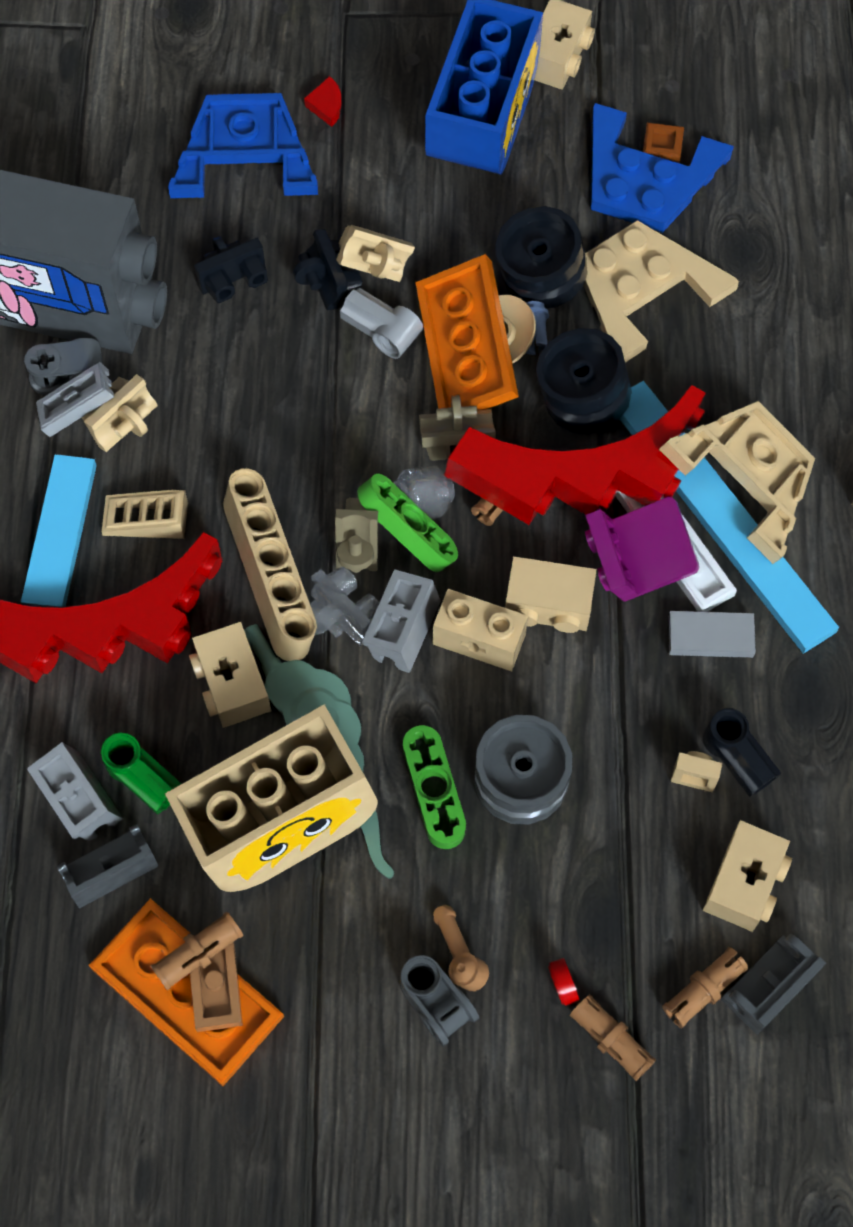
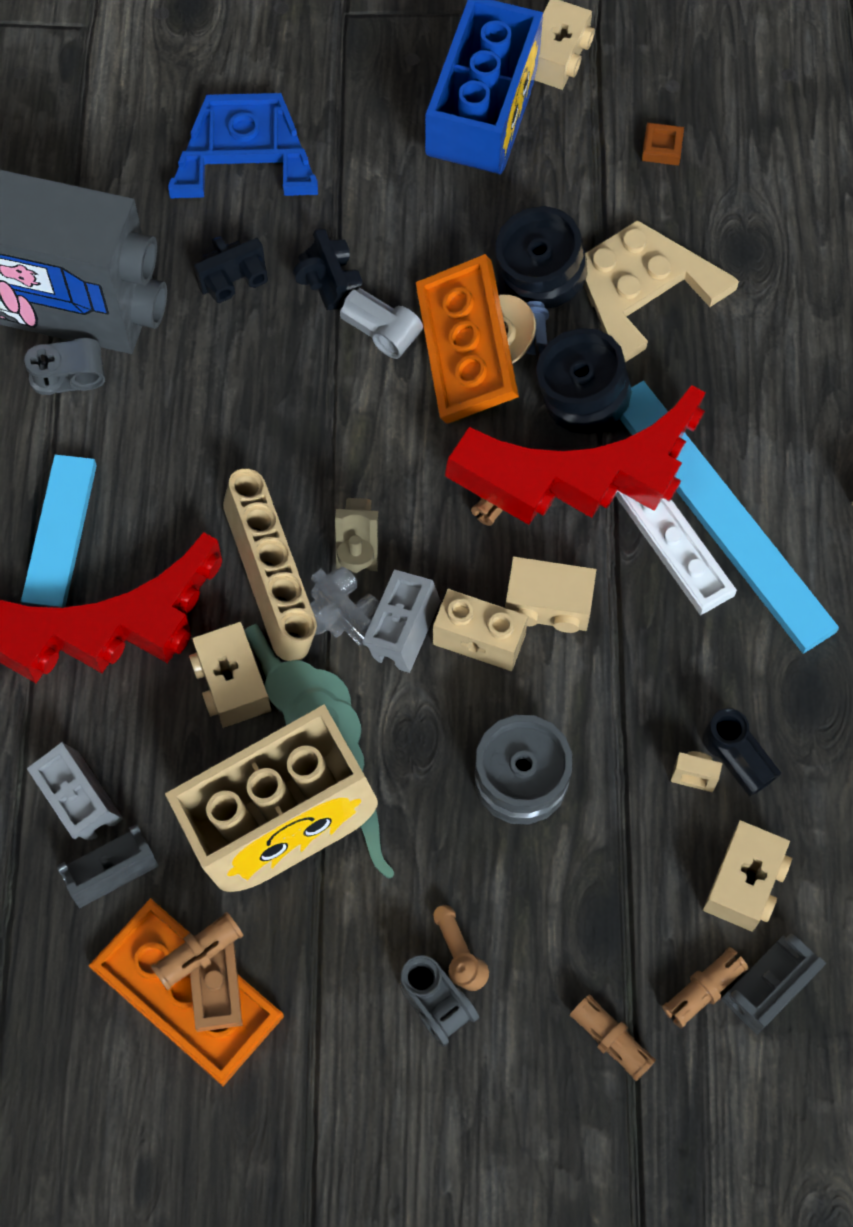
light grey tile [36,362,114,437] -> none
tan hips [82,374,158,452] -> none
tan slope [101,490,188,539] -> none
green piece [101,732,181,815] -> none
red tile [304,76,342,127] -> none
tan hips [336,225,415,282] -> none
bright green beam [357,474,458,572] -> none
clear head [393,465,455,519] -> none
bright green beam [403,725,466,849] -> none
dark tan hips [419,395,496,461] -> none
red tile [548,957,580,1006] -> none
magenta bracket [585,497,700,602] -> none
blue wing [591,103,734,233] -> none
tan wing [659,401,815,564] -> none
light grey tile [668,611,756,658] -> none

